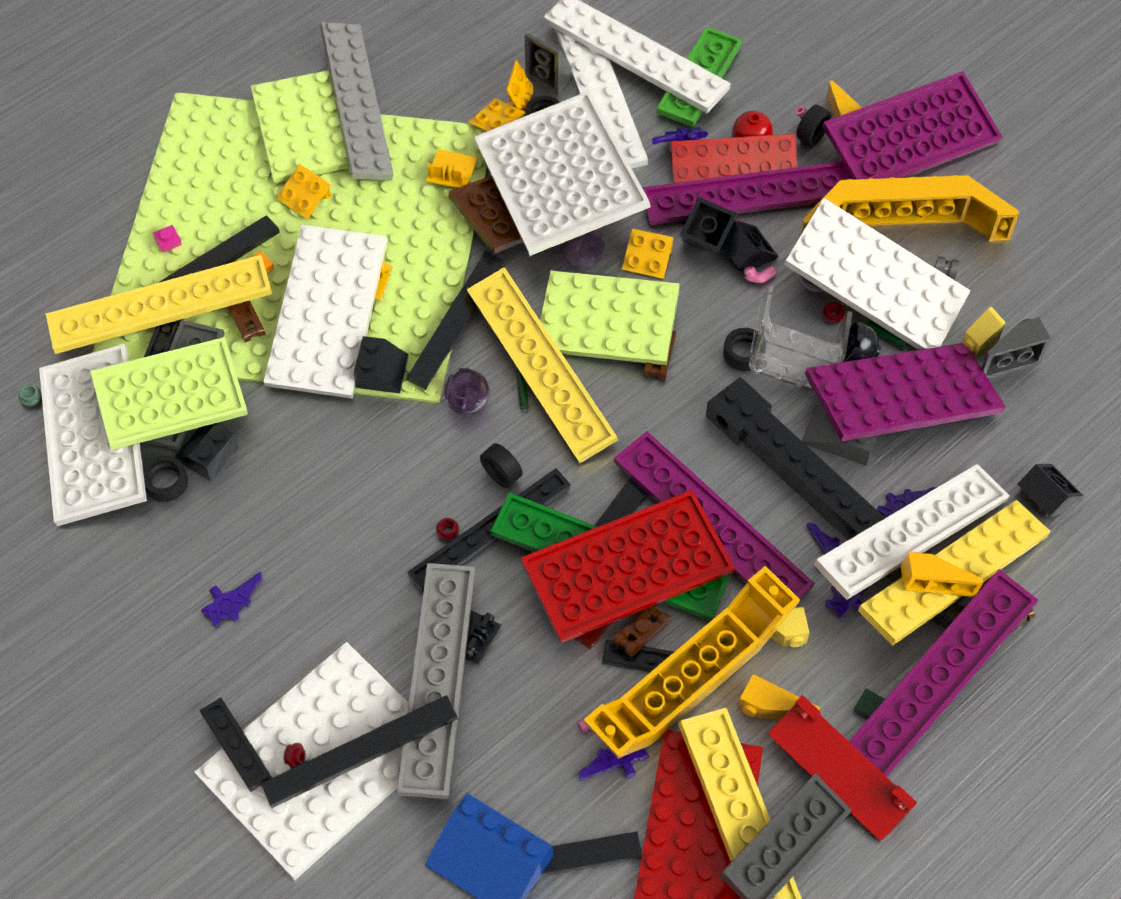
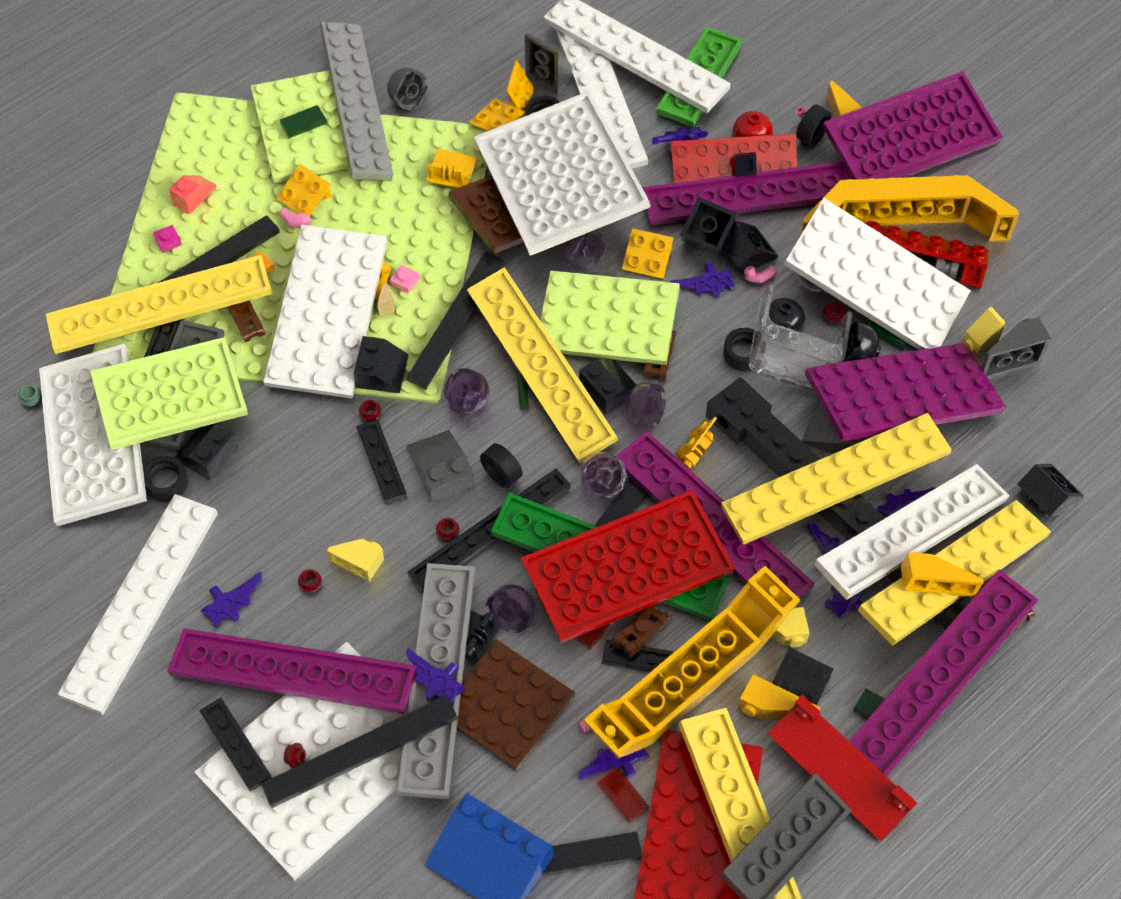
none -> white plate [58,494,218,715]
none -> magenta plate [167,628,416,714]
none -> coral slope [169,175,217,215]
none -> bright pink arm [279,208,311,228]
none -> dark green tile [280,105,327,138]
none -> dark red plate [298,569,322,593]
none -> light yellow slope [327,539,384,582]
none -> black tile [356,419,407,504]
none -> dark red plate [359,400,382,422]
none -> tan slope [377,283,395,317]
none -> dark grey cylinder [387,68,428,110]
none -> bright pink plate [390,265,420,294]
none -> dark purple piece [406,648,466,704]
none -> dark grey slope [407,430,475,502]
none -> reddish brown plate [457,639,575,771]
none -> clear purple cylinder [486,584,535,633]
none -> black slope [579,359,642,415]
none -> clear purple cylinder [579,452,627,499]
none -> clear red tile [598,767,649,823]
none -> clear purple cylinder [624,382,666,428]
none -> dark purple piece [670,262,735,297]
none -> yellow hinge [675,417,717,469]
none -> light yellow plate [721,413,952,545]
none -> black plate [734,152,757,177]
none -> black cylinder [761,298,806,342]
none -> black hinge [772,647,834,705]
none -> red bracket [863,221,989,288]

